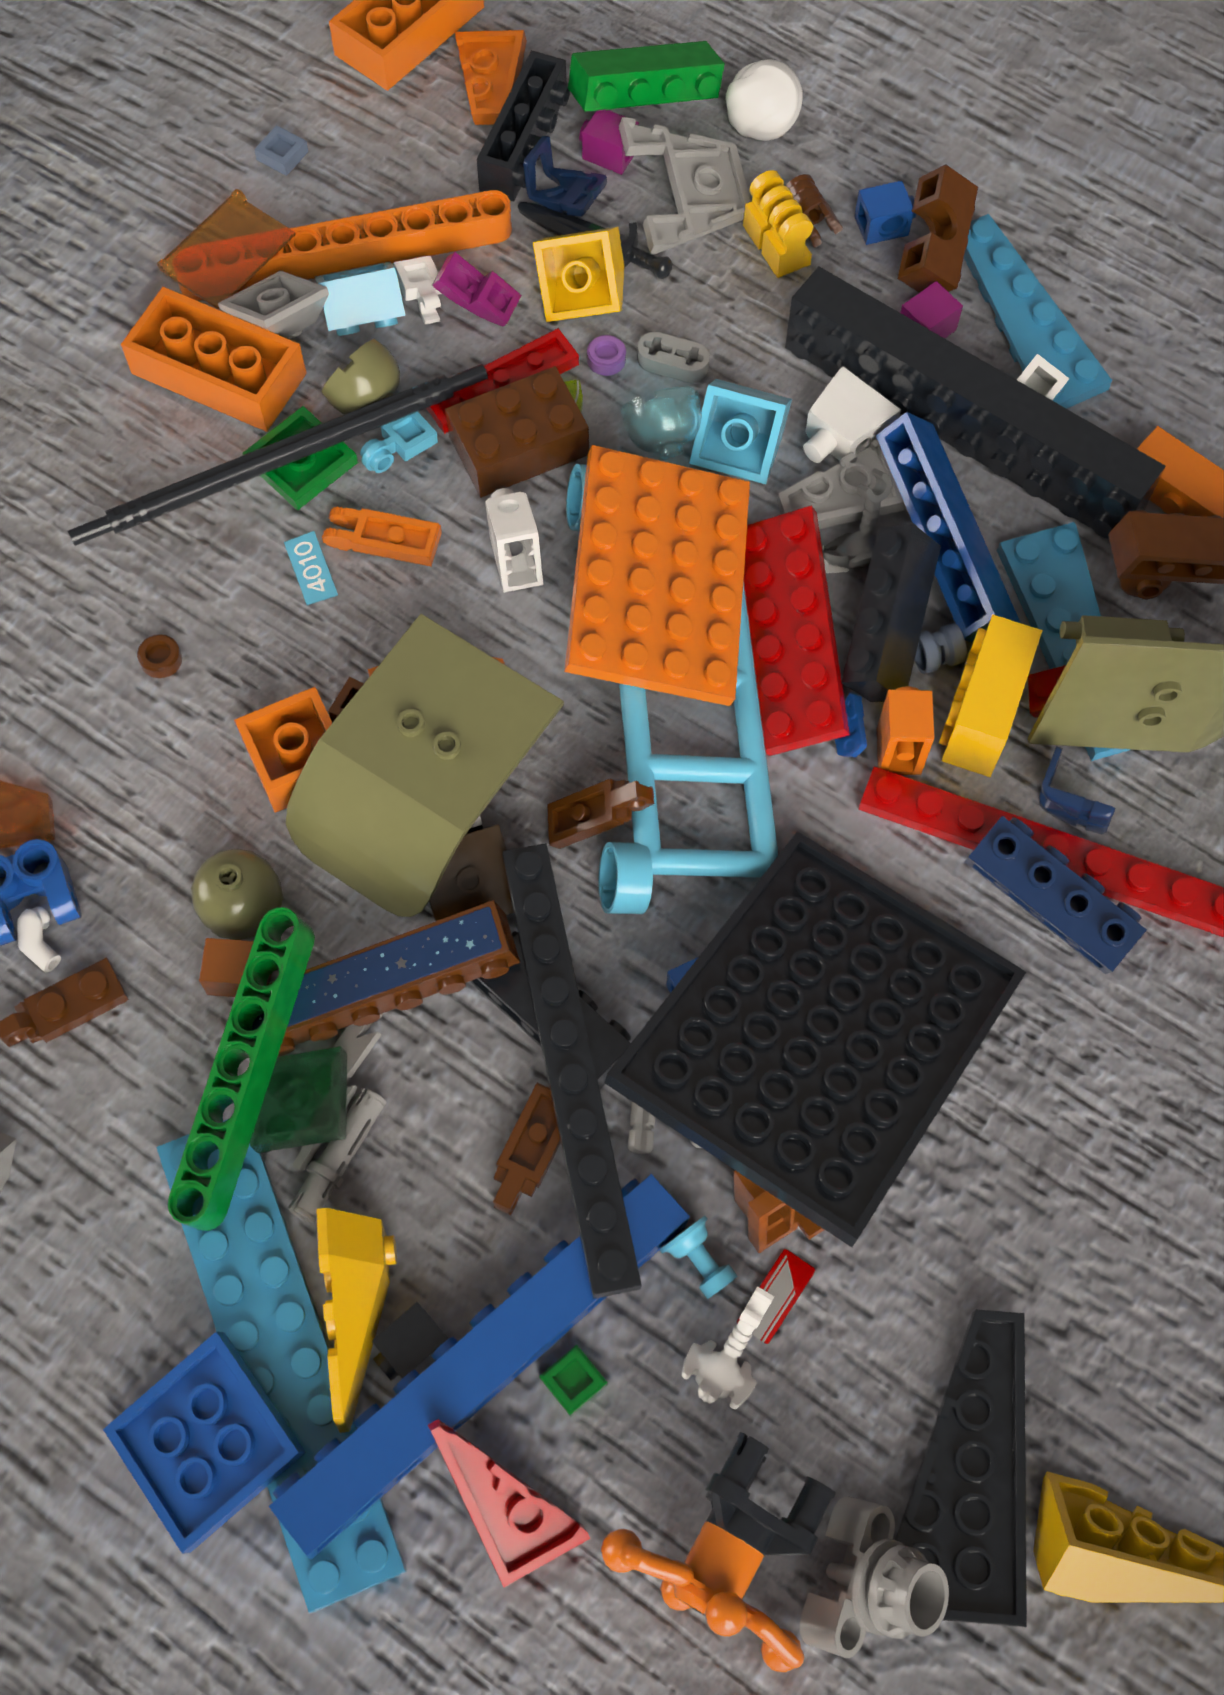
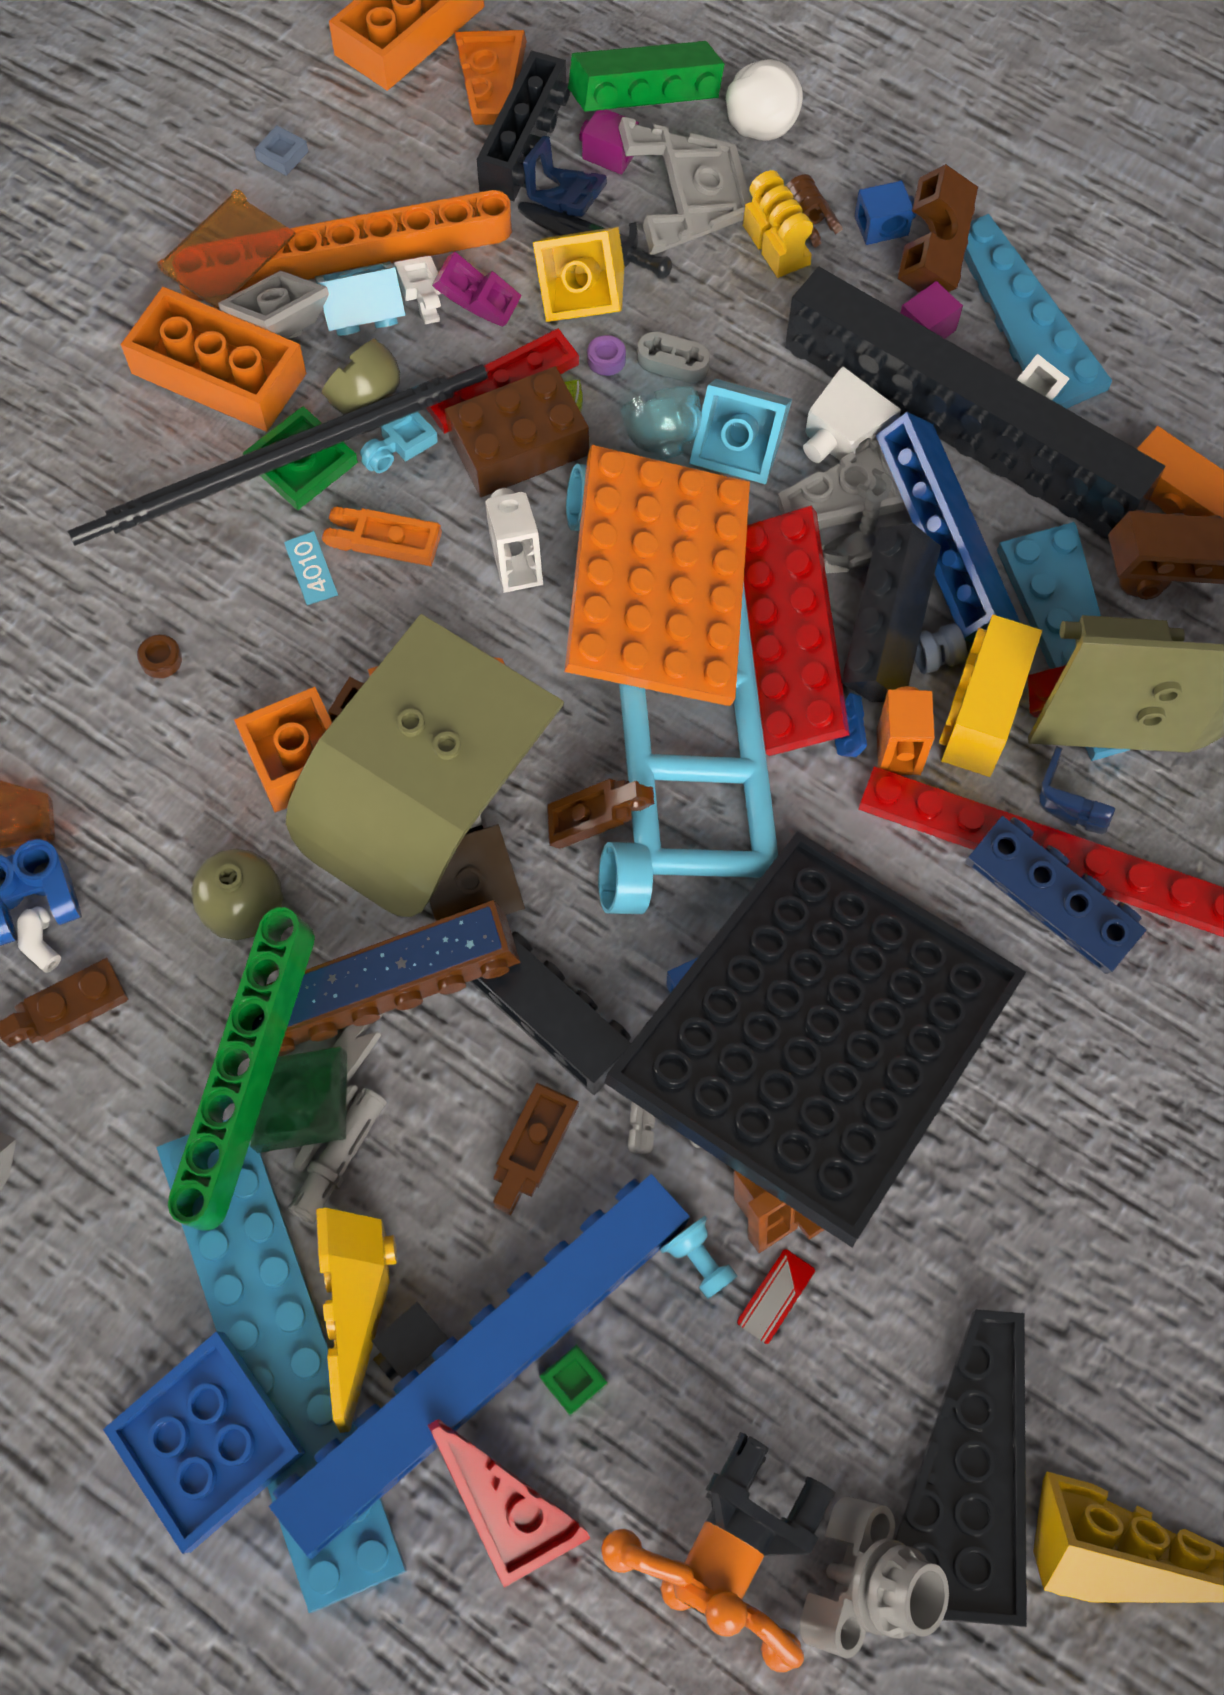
dark orange brick [199,938,272,997] -> none
black plate [502,843,642,1299] -> none
white piece [682,1286,775,1409] -> none

